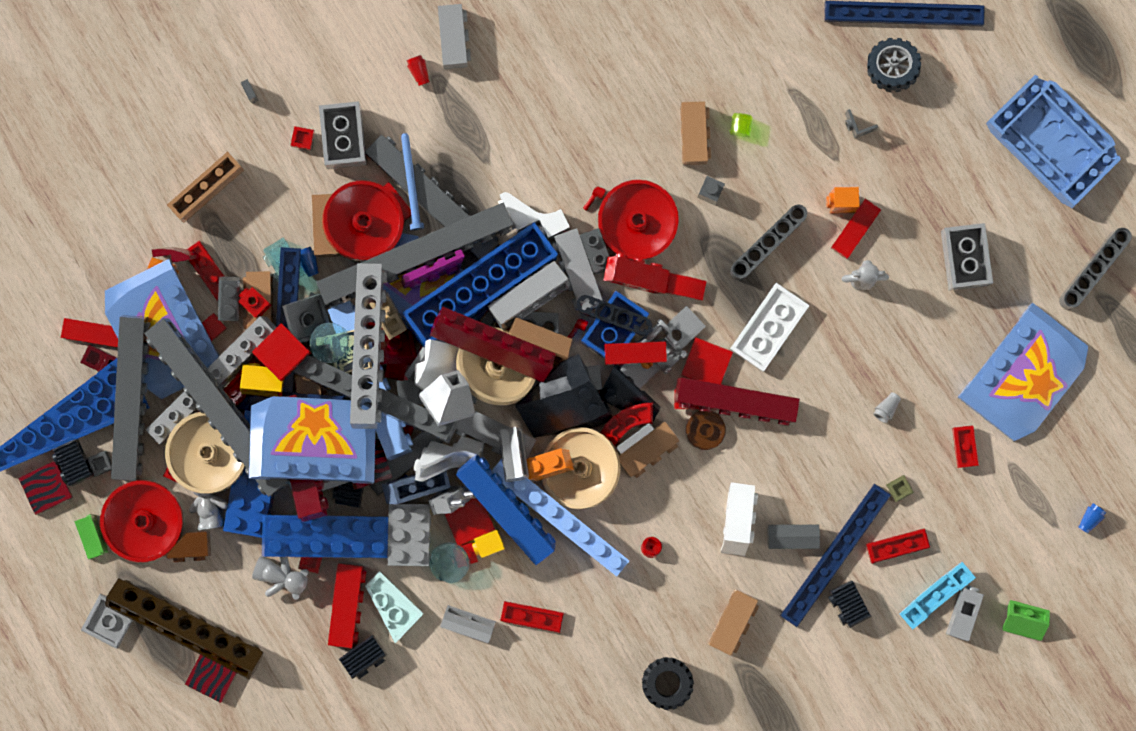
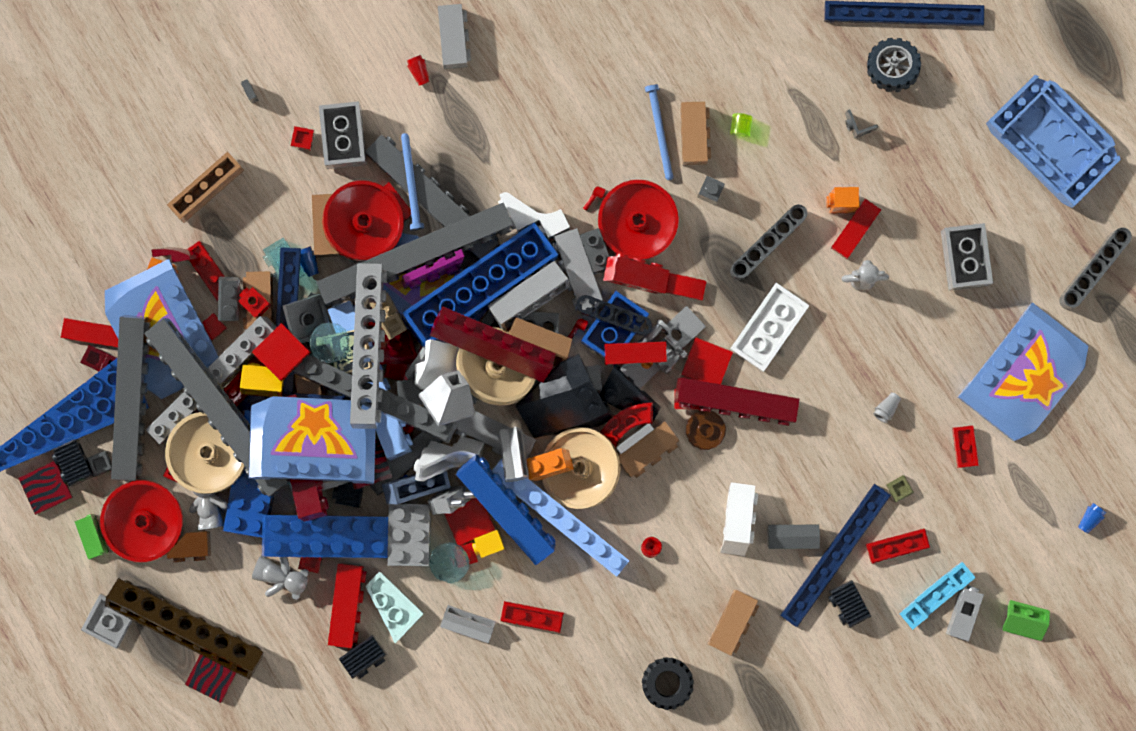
none -> medium blue bar [645,84,673,180]

